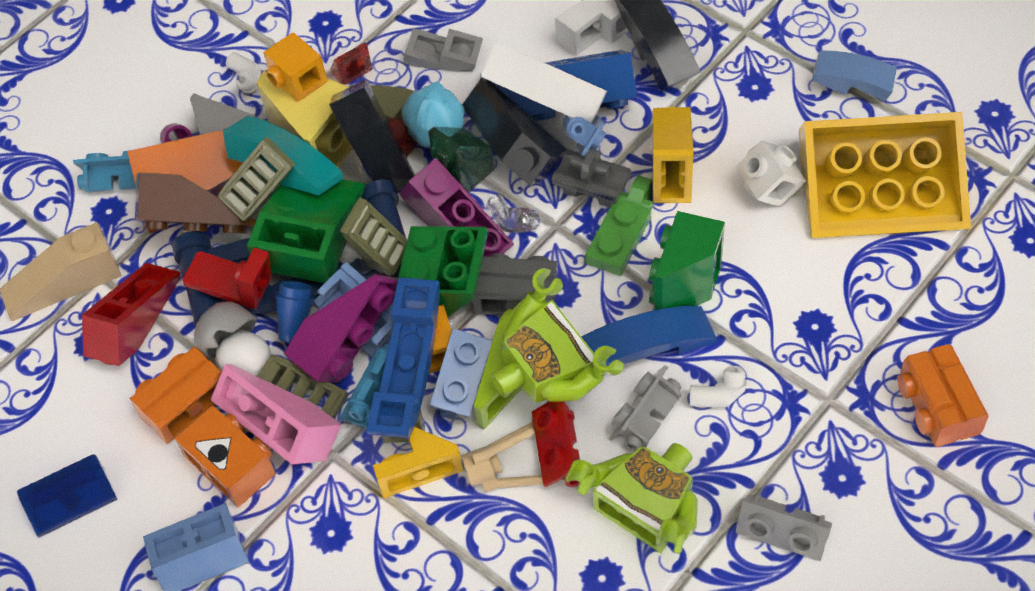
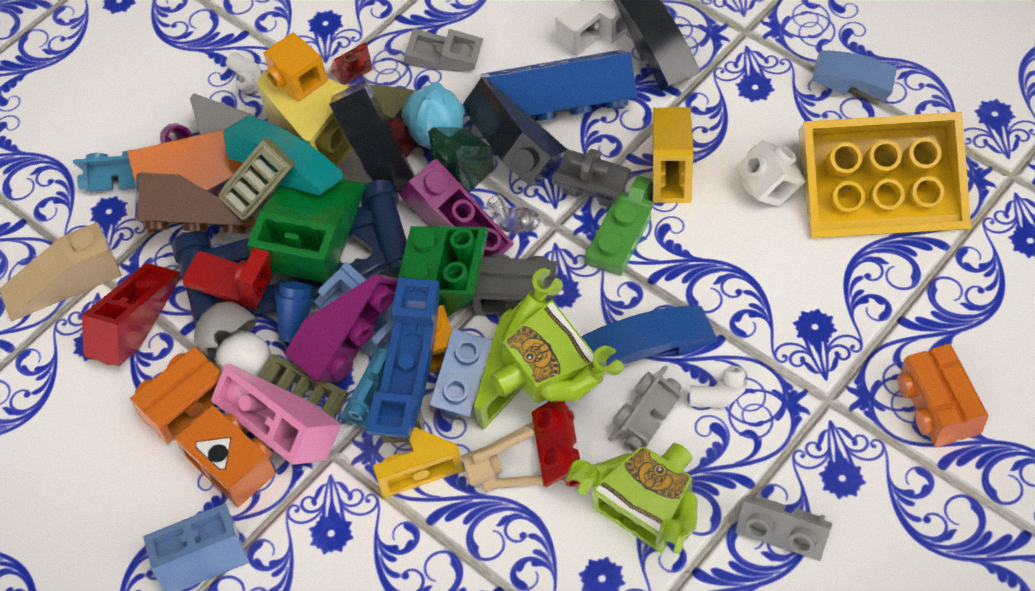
clear blue slope [17,454,118,538] -> none
olive slope [340,198,407,275] -> none
white slope [481,41,607,124] -> none
medium blue hinge [563,115,606,156] -> none
green slope [649,211,725,310] -> none

